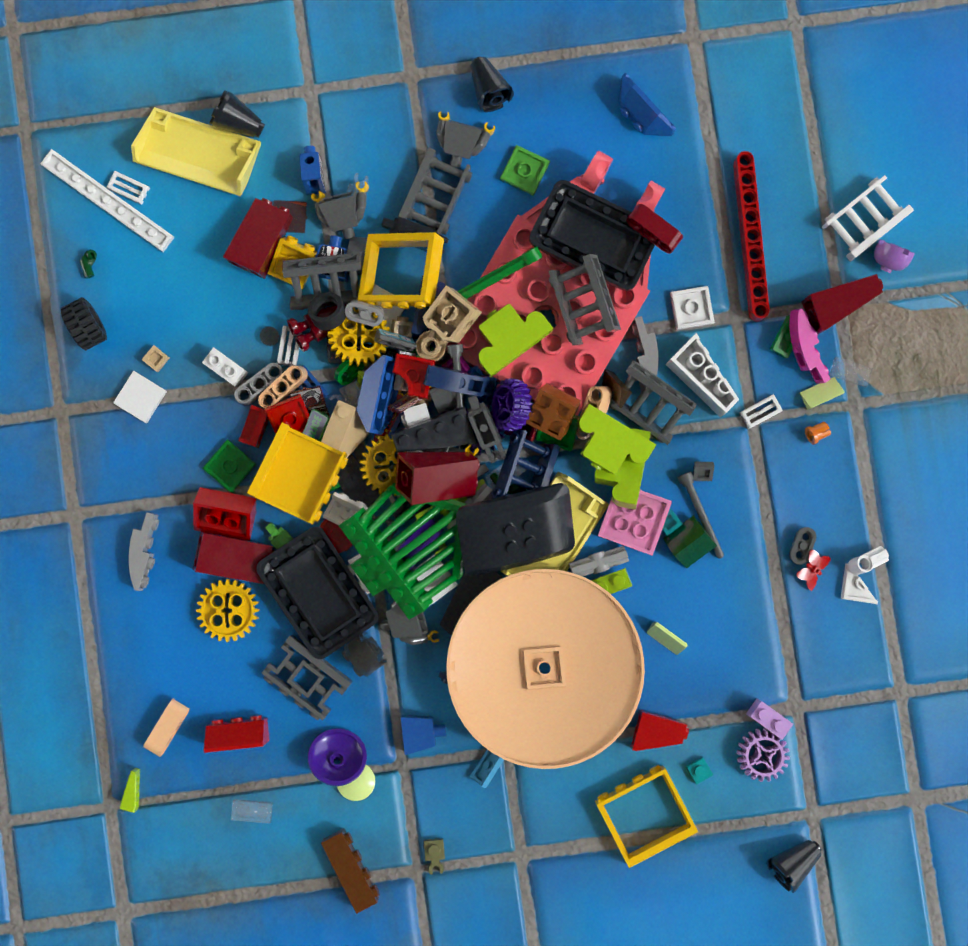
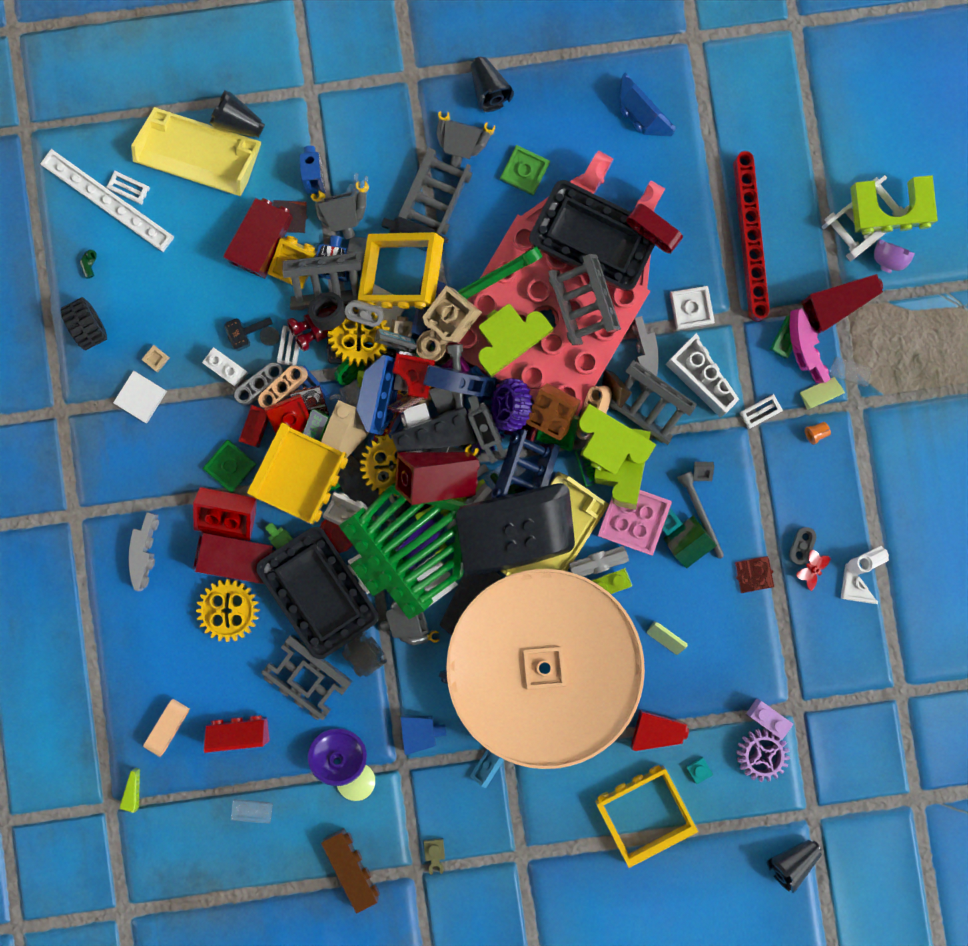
none -> black piece [224,317,273,351]
none -> slope [574,448,597,487]
none -> clear red piece [735,556,774,593]
none -> lime arch [850,175,938,235]

